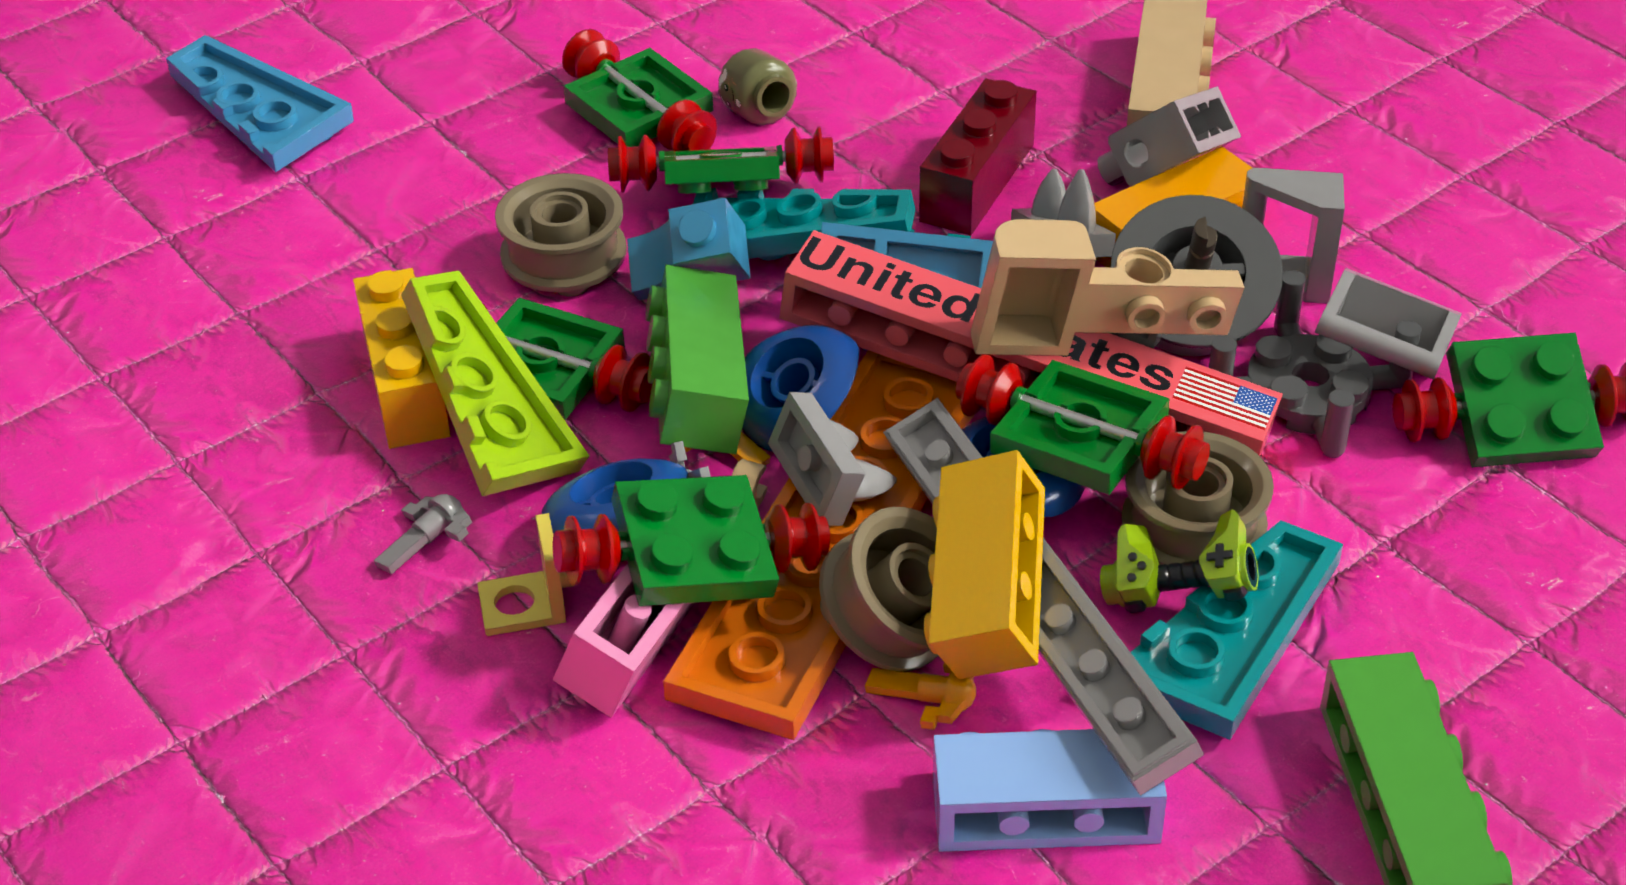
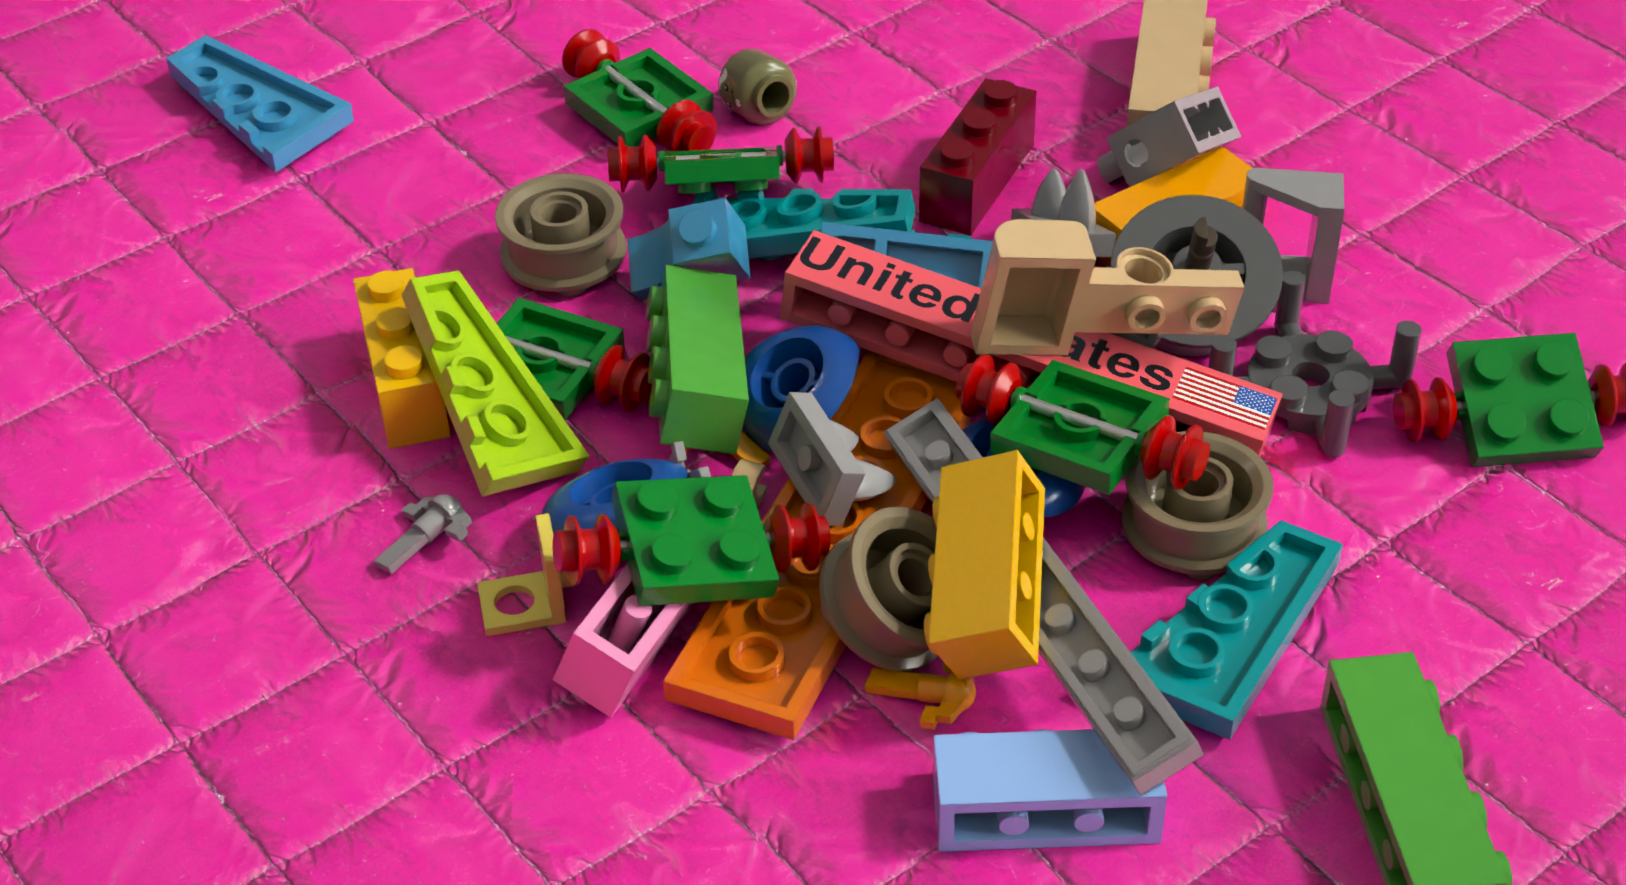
lime piece [1100,509,1259,613] -> none
light grey tile [1315,268,1462,380] -> none

